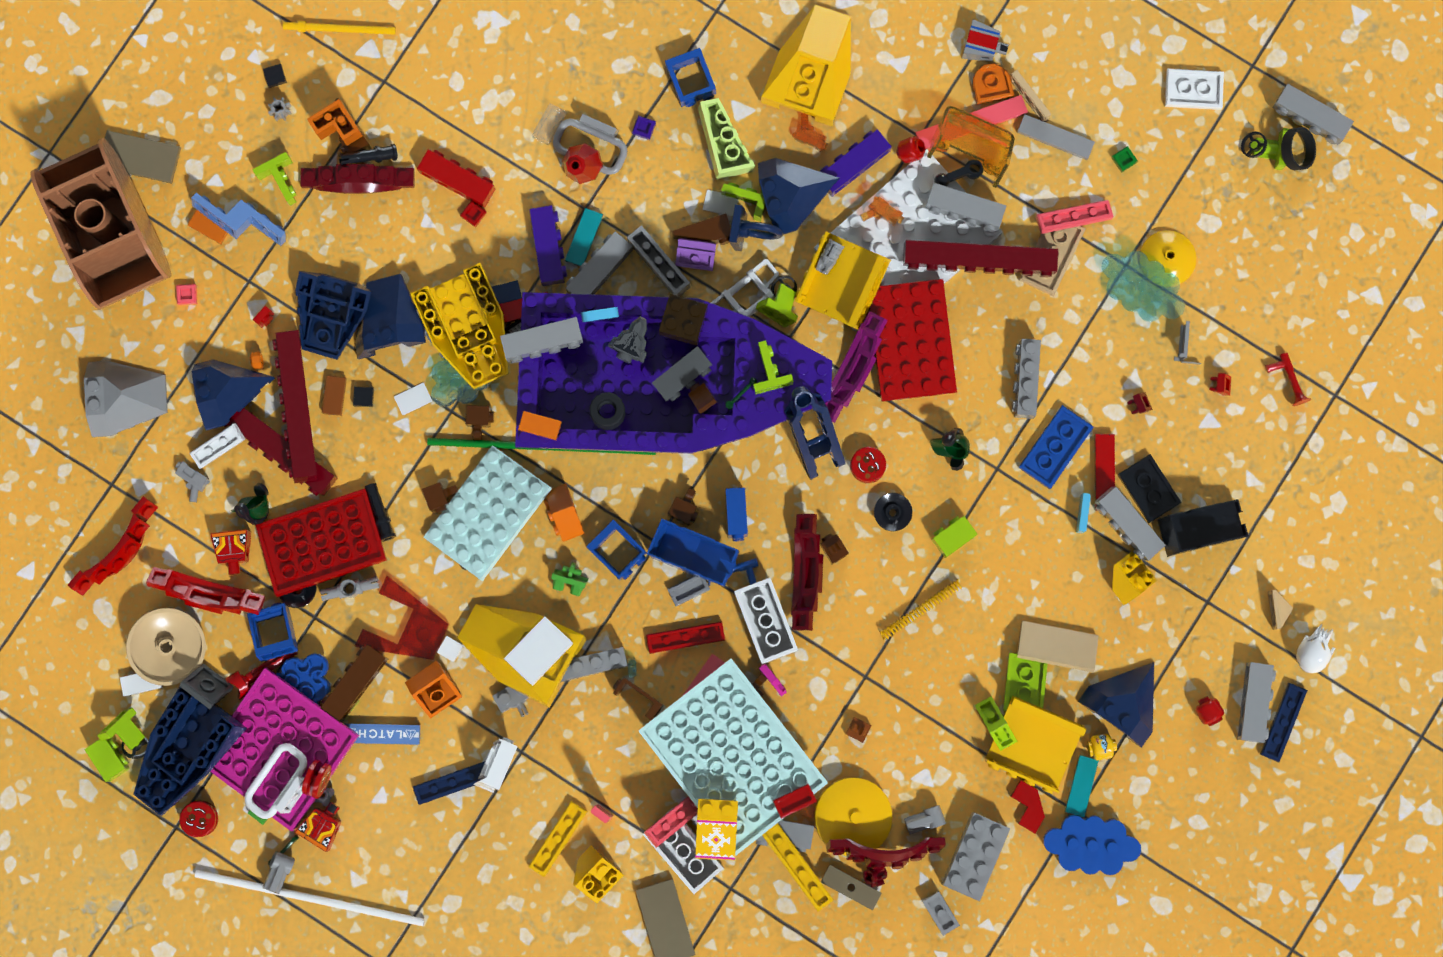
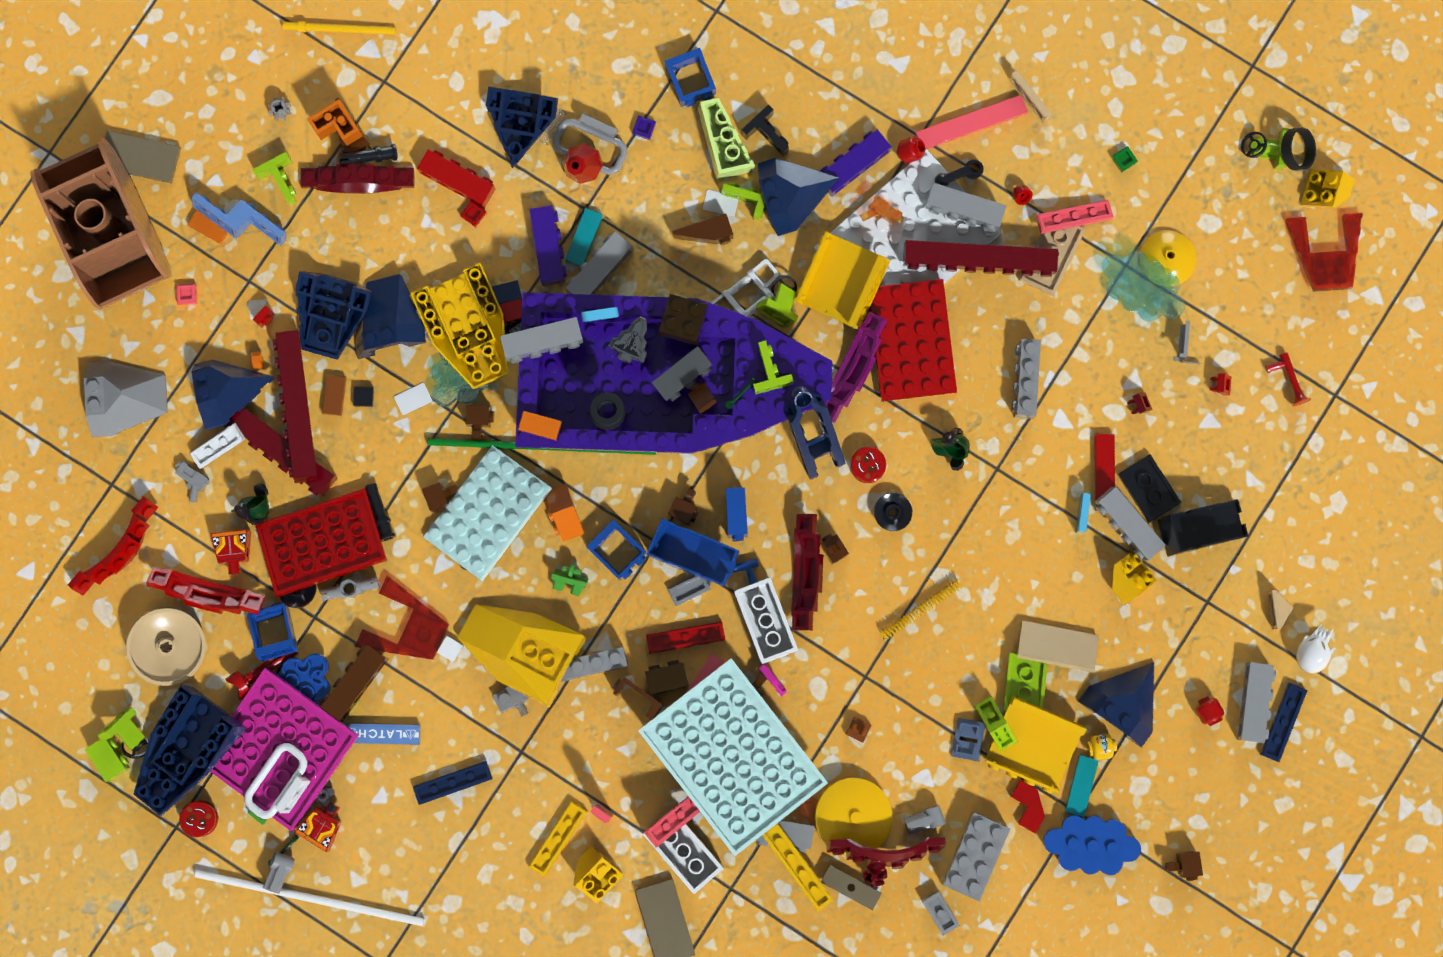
white tile [120,674,163,696] -> none
dark grey tile [179,663,234,709] -> none
black tile [263,64,287,88] -> none
red head [302,759,332,799] -> none
orange slope [405,661,462,719] -> none
white window [473,737,518,793] -> none
white tile [504,617,573,686] -> none
light grey brick [627,225,691,296] -> none
clear light blue tile [628,658,637,677] -> none
medium lavender plate [675,237,716,271] -> none
yellow slope [695,798,738,861] -> none
dark blue tile [729,205,783,251] -> none
yellow wedge [761,5,851,126] -> none
red tile [773,784,817,819] -> none
clear orange piece [792,113,828,152] -> none
light grey hinge [816,239,844,275] -> none
clear yellow windscreen [927,106,1015,188] -> none
lime brick [932,516,978,558] -> none
torso [962,19,1009,62] -> none
orange tile [973,63,1014,105] -> none
light grey tile [1017,114,1095,160] -> none
blue tile [1018,405,1094,490] -> none
white tile [1165,68,1224,110] -> none
light grey brick [1272,84,1354,145] -> none
none -> dark blue wedge [486,87,558,168]
none -> dark brown brick [645,660,689,695]
none -> black bracket [741,104,789,156]
none -> sand blue piece [951,718,986,762]
none -> red tile [1012,185,1033,205]
none -> reddish brown brick [1165,851,1203,881]
none -> clear red wing [1285,213,1363,292]
none -> yellow slope [1300,170,1355,208]

